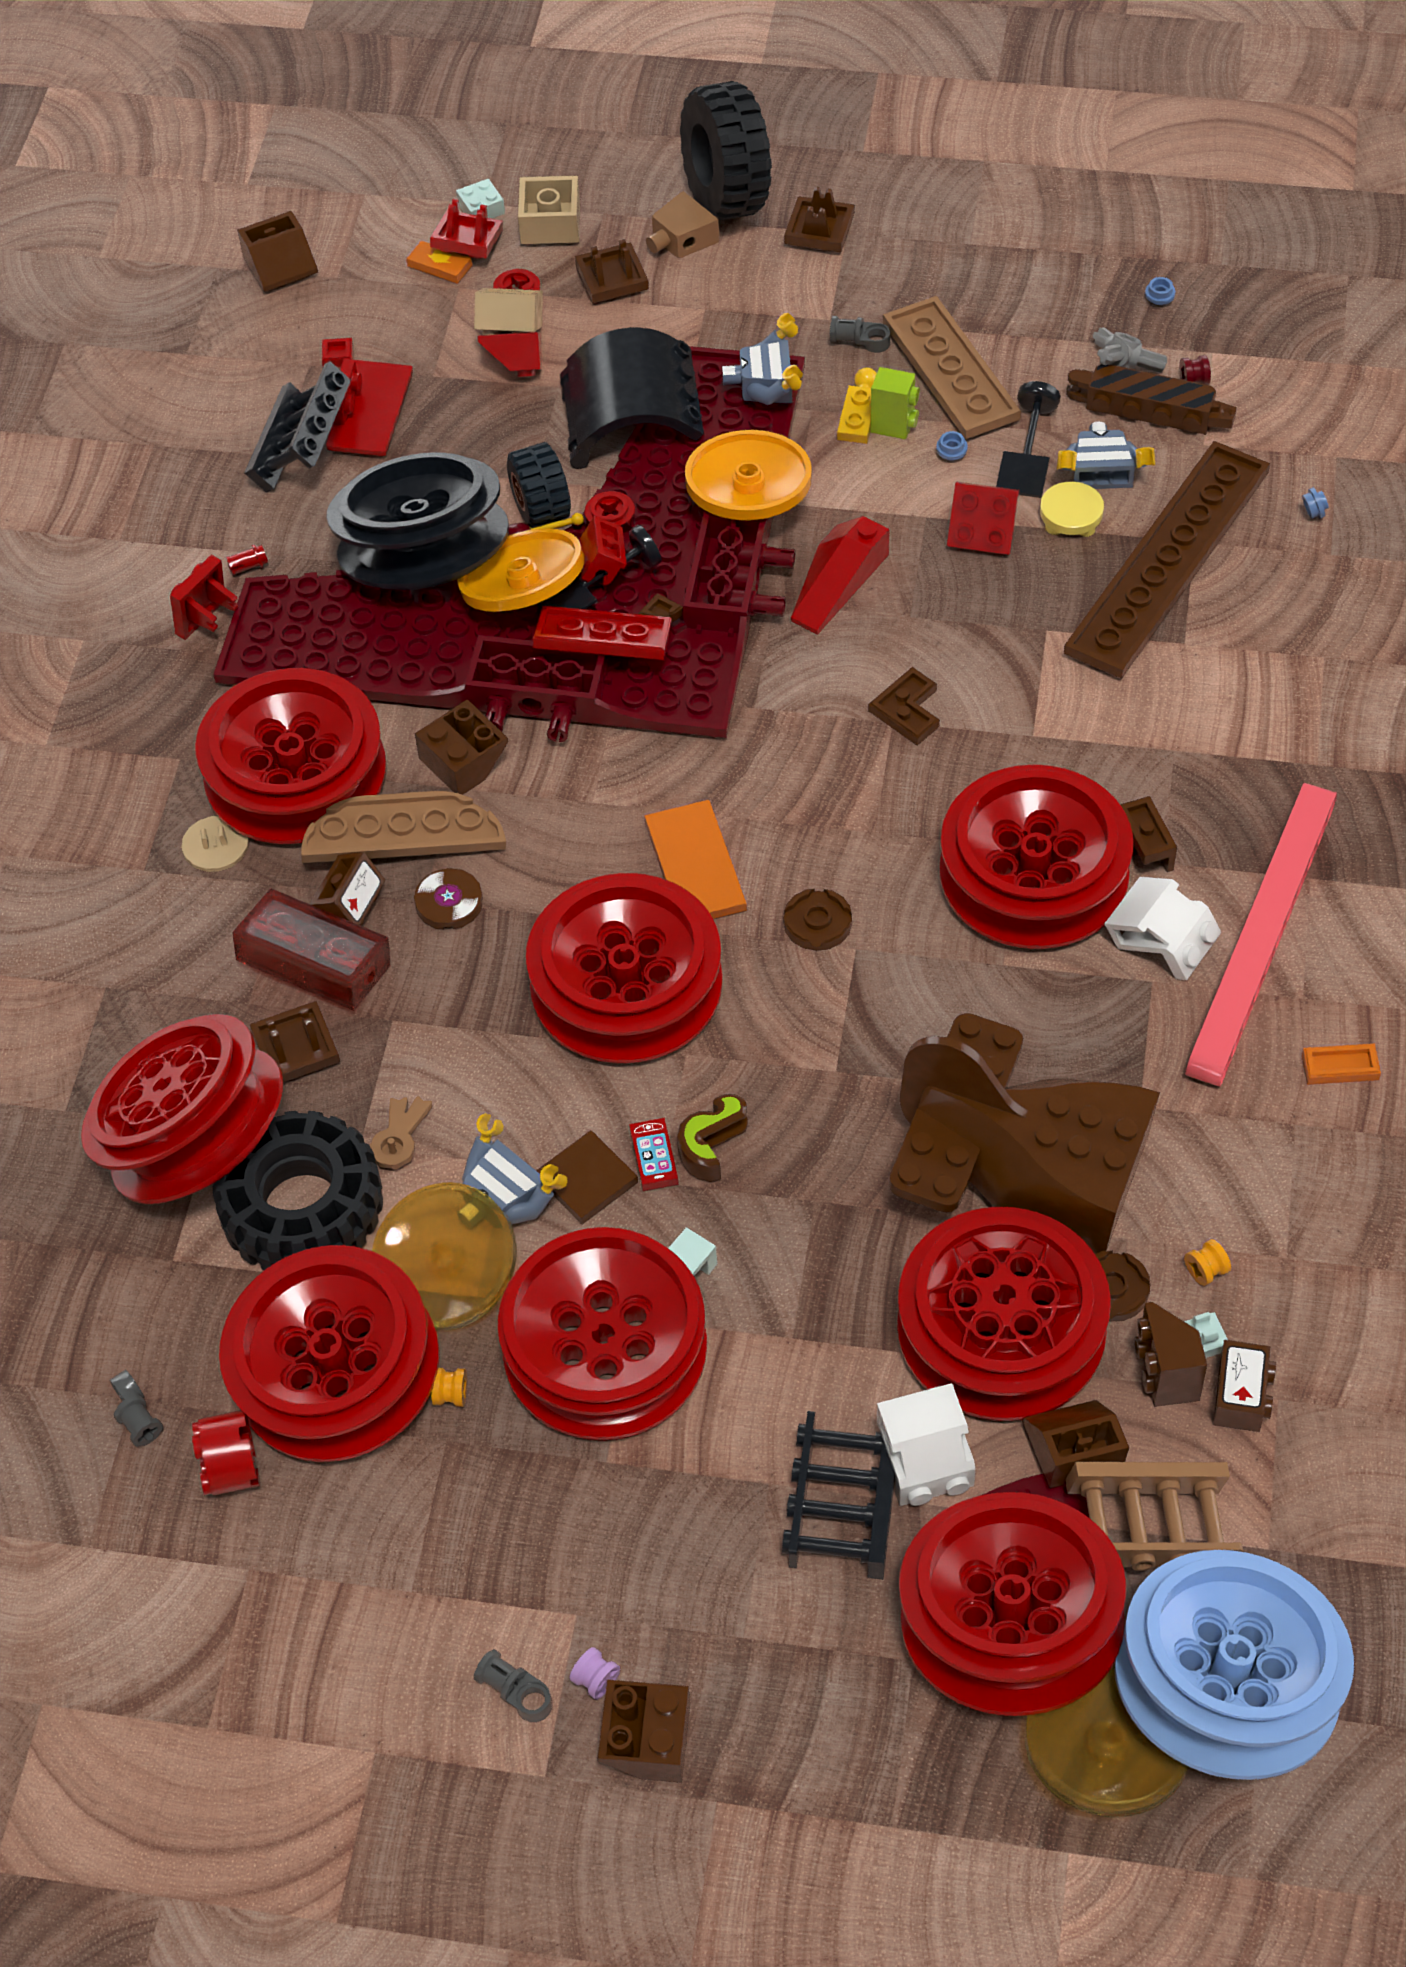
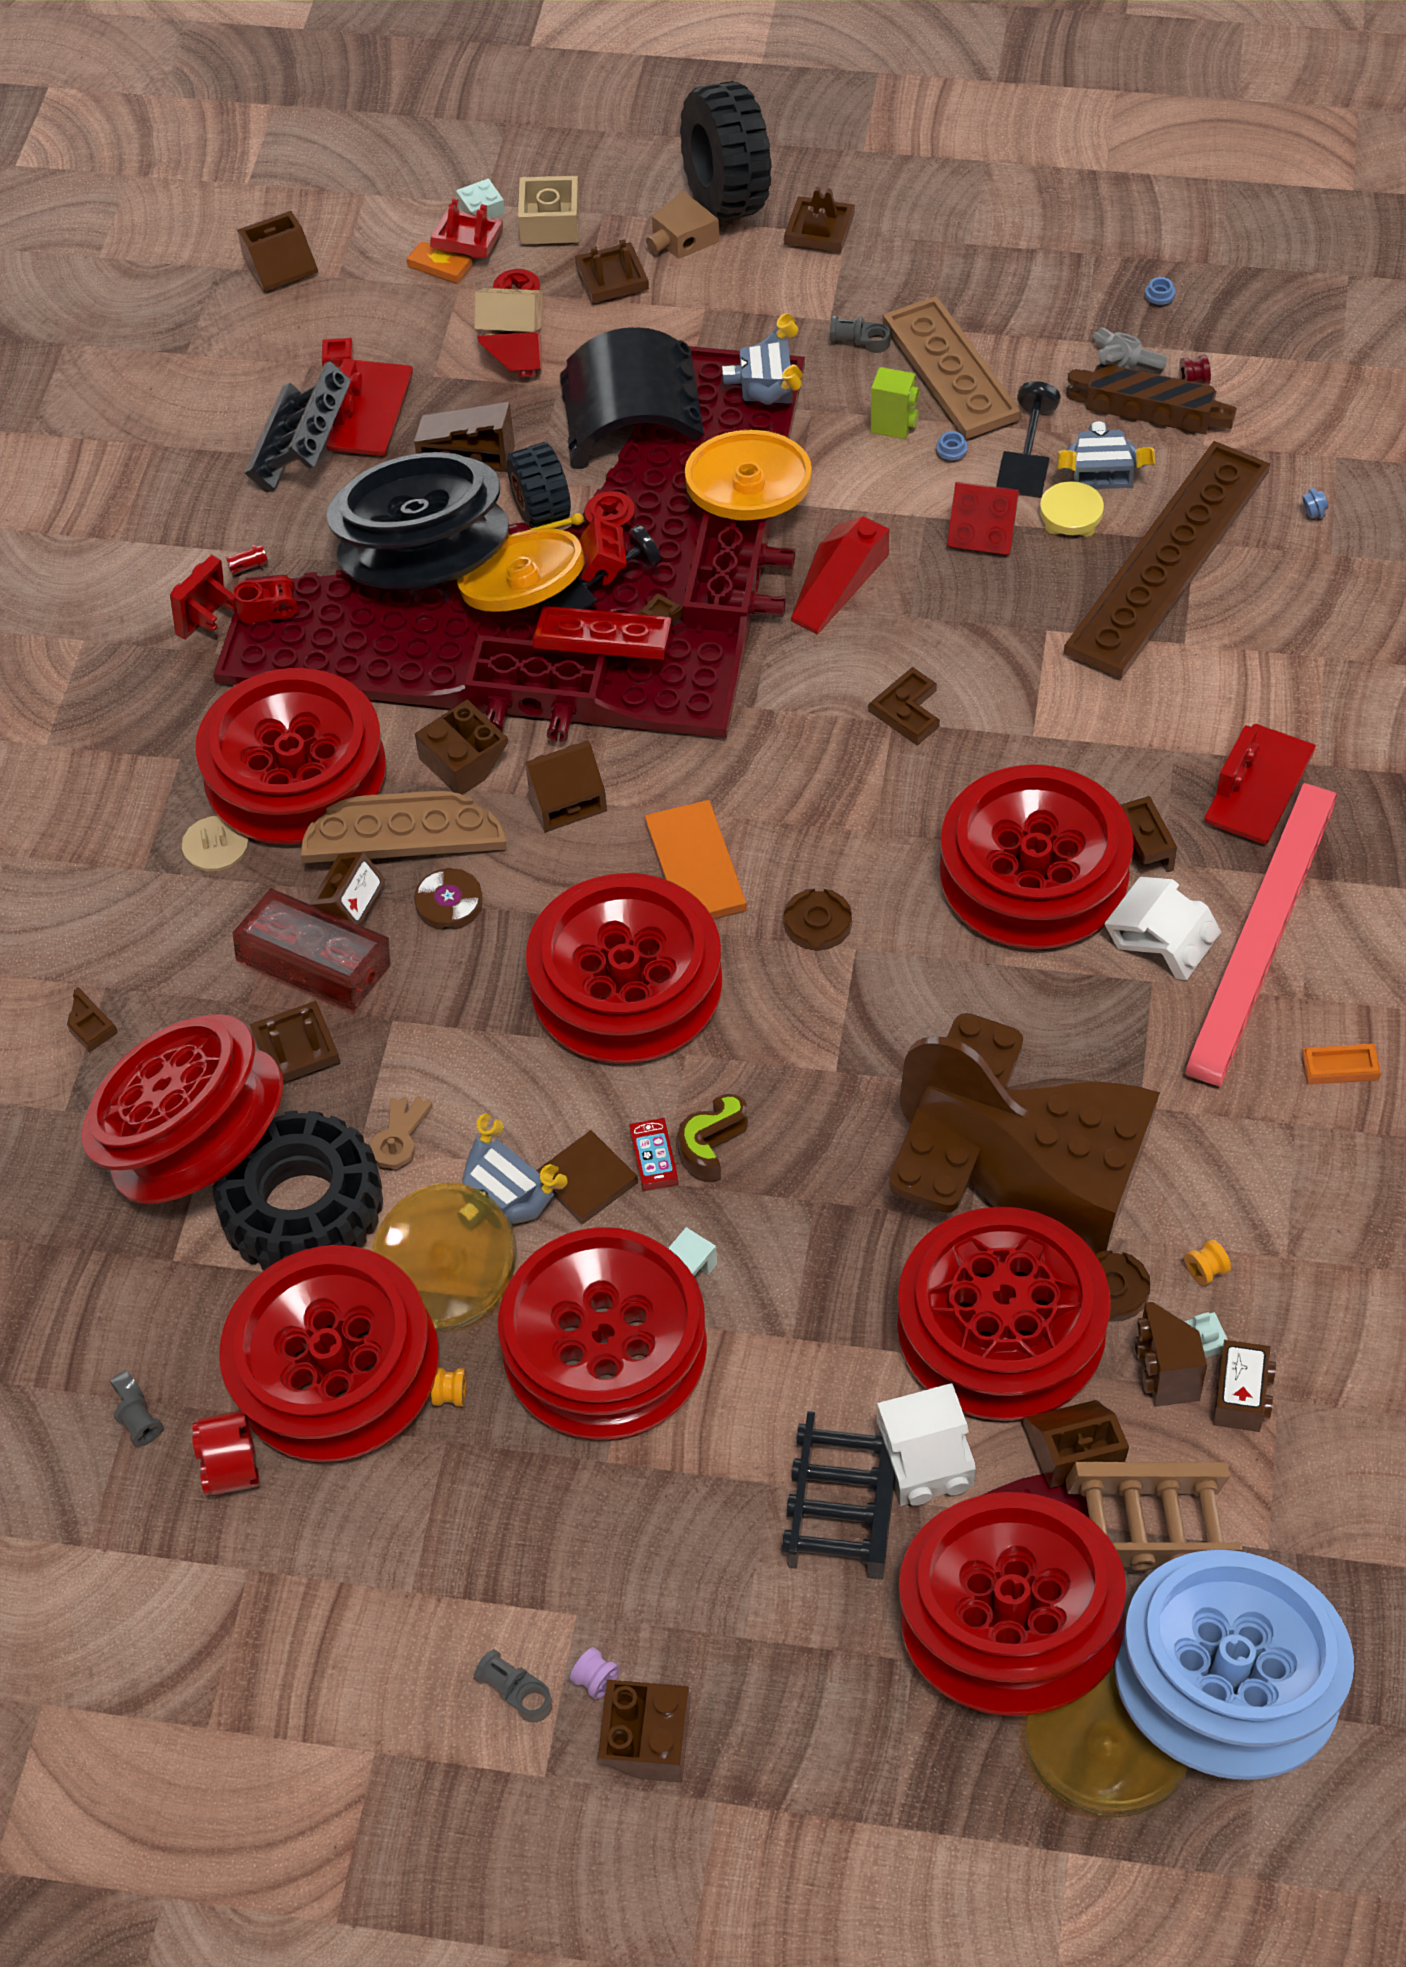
yellow plate [837,367,877,444] -> none
none -> reddish brown tile [67,987,118,1053]
none -> red piece [233,576,298,624]
none -> reddish brown wedge [414,402,515,472]
none -> reddish brown slope [525,741,607,833]
none -> red bracket [1204,724,1316,845]

